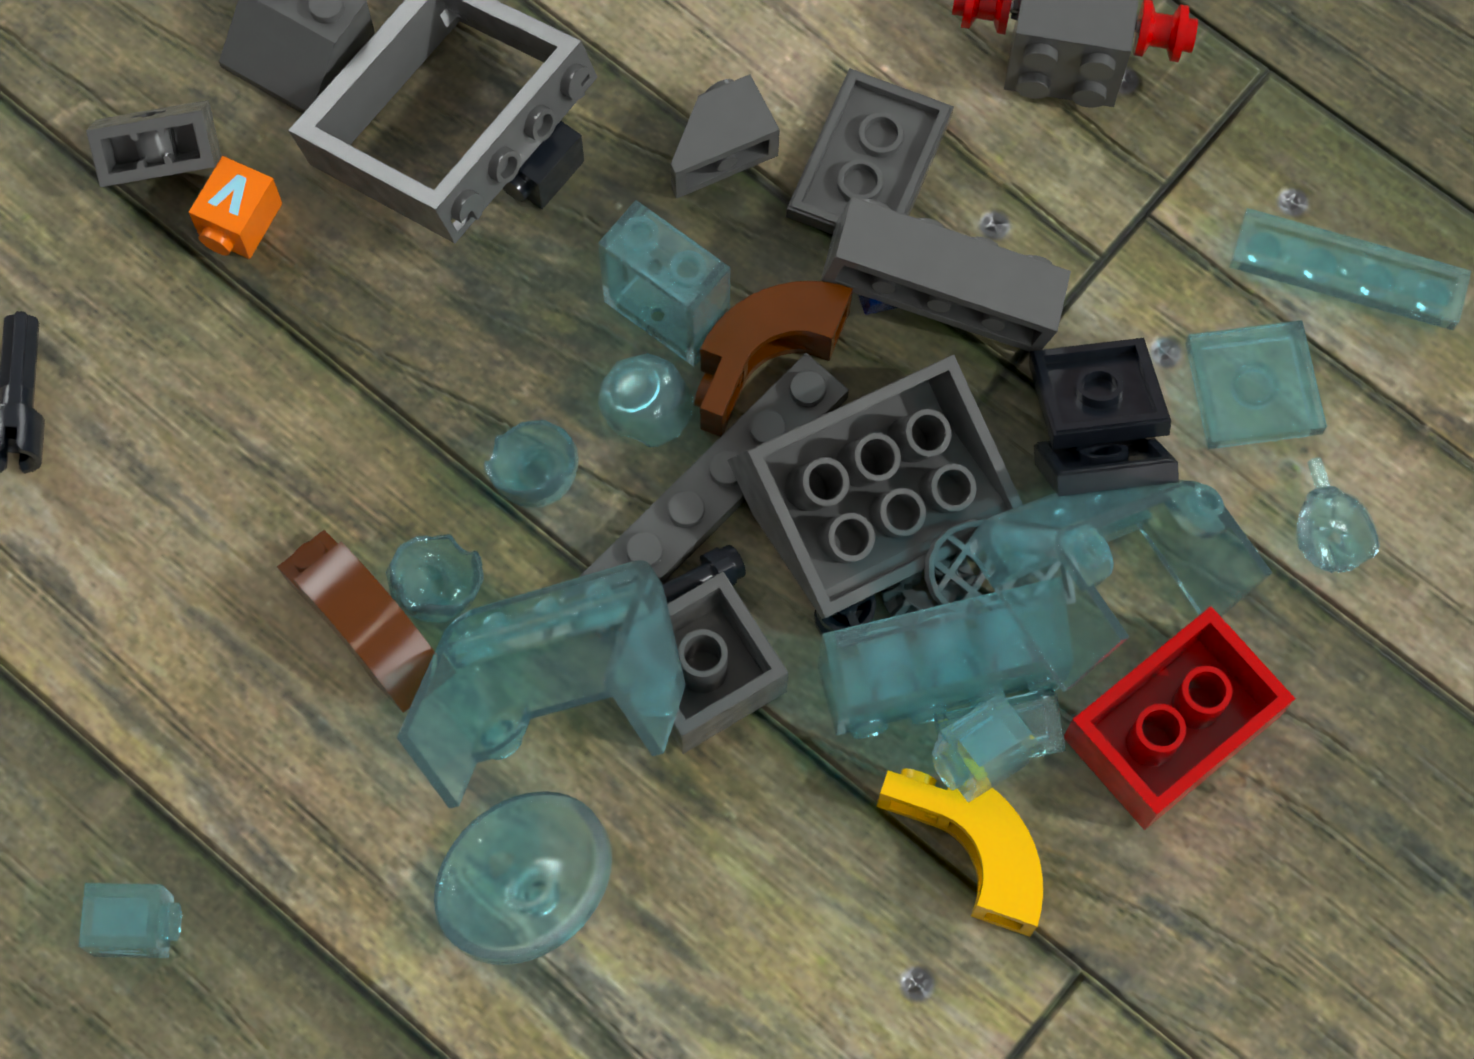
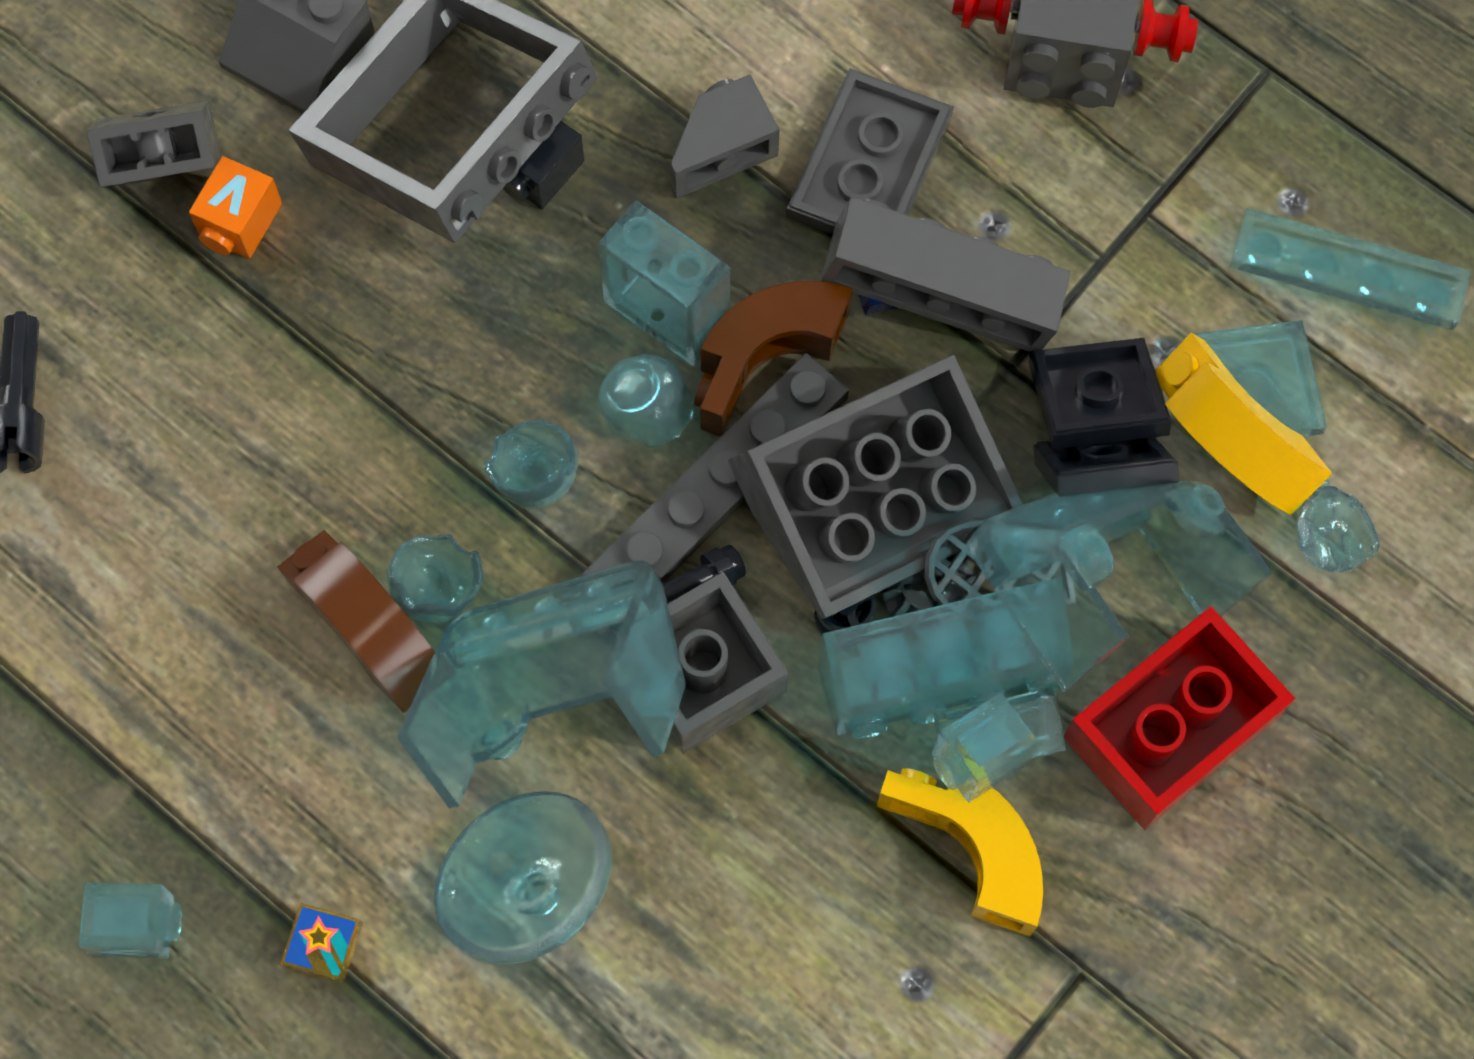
none -> tile [280,903,363,984]
none -> yellow arch [1155,333,1332,515]

